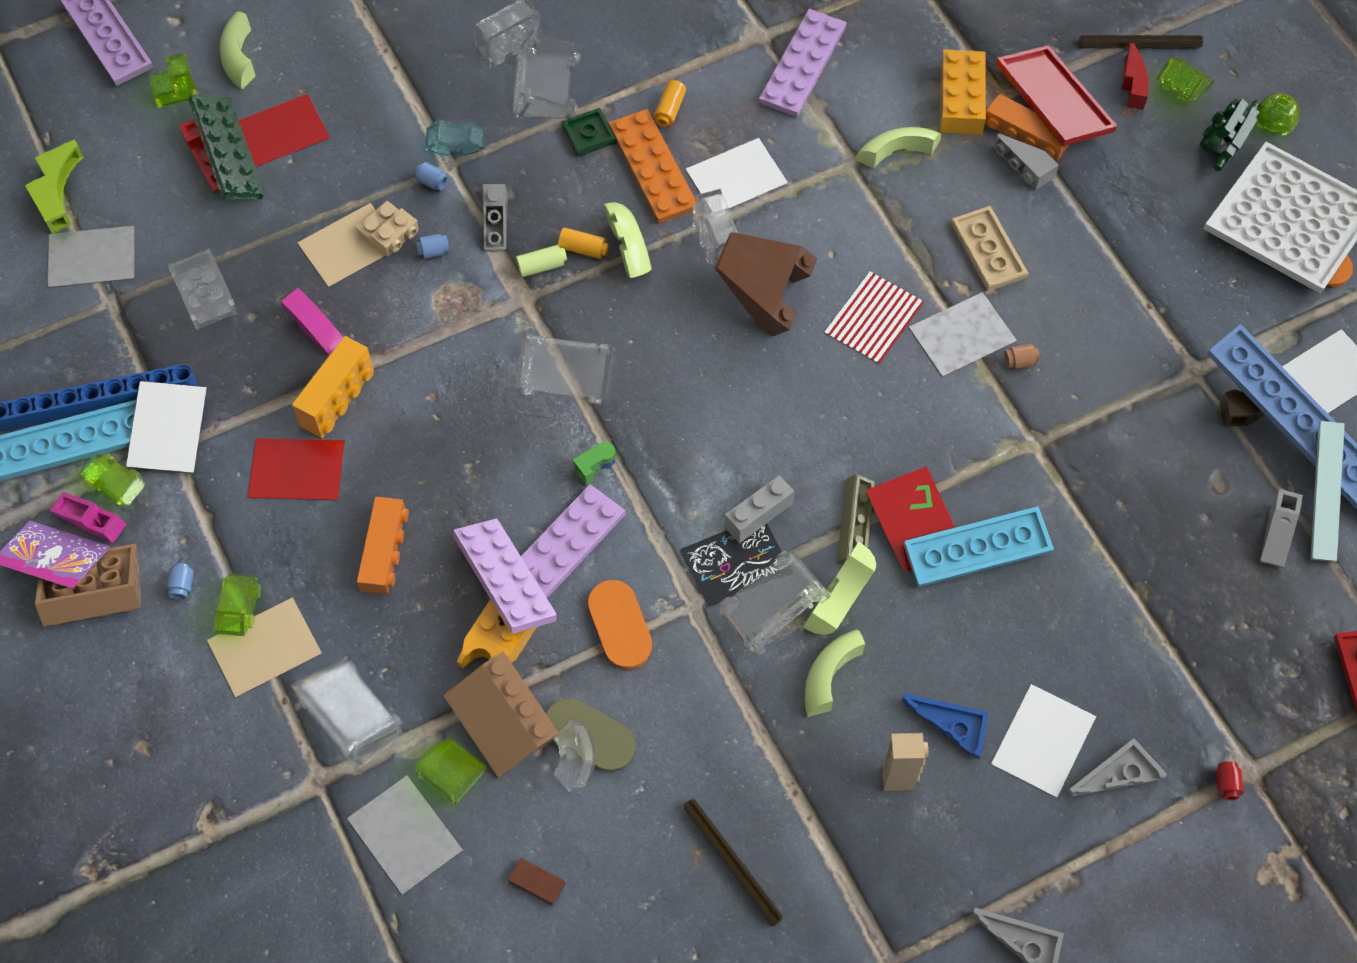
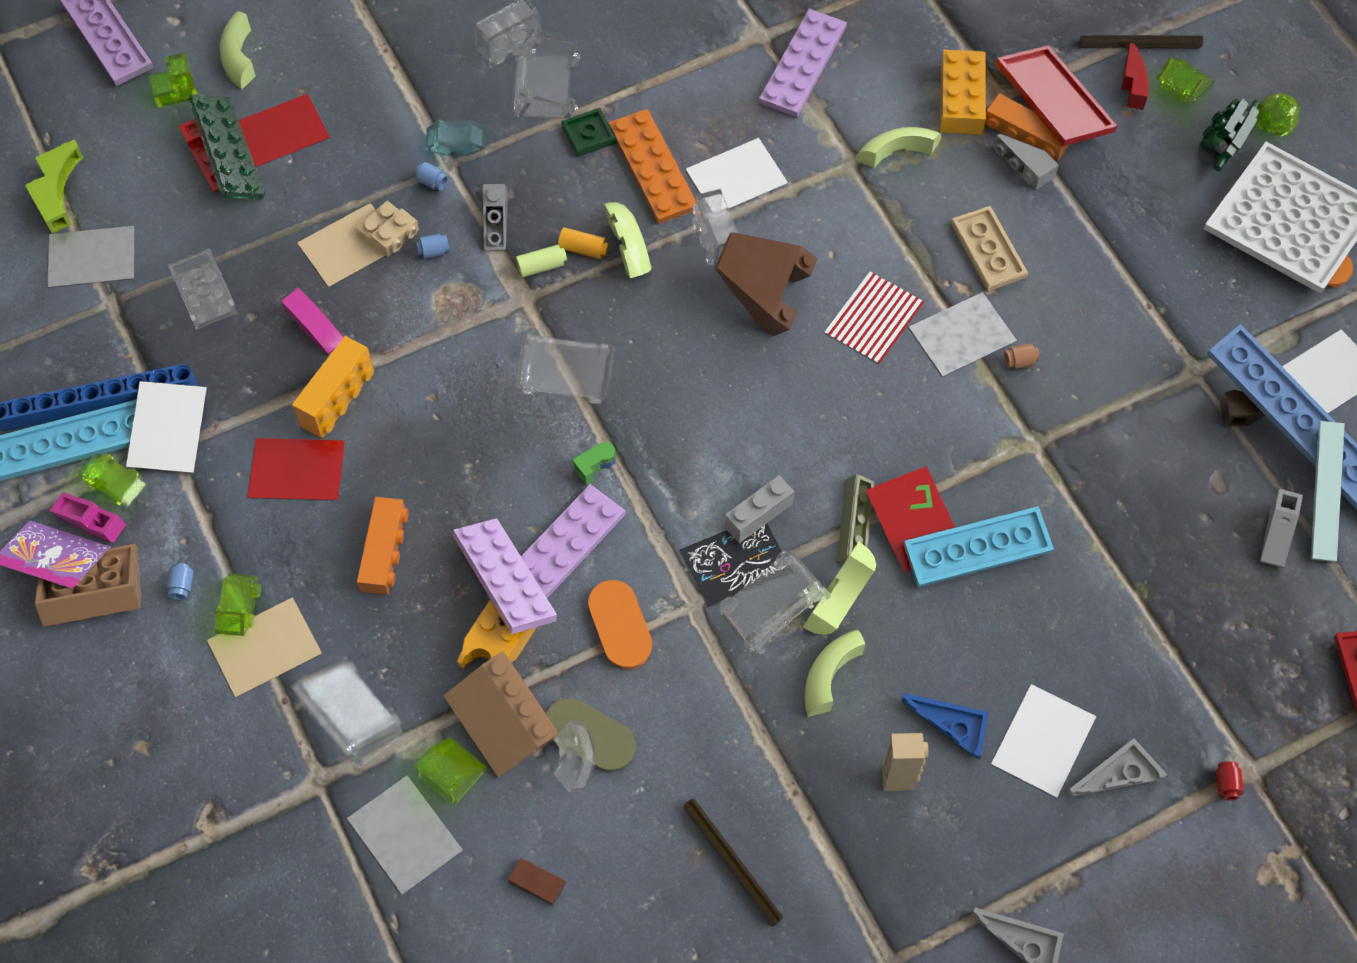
light orange brick [653,80,686,127] -> none

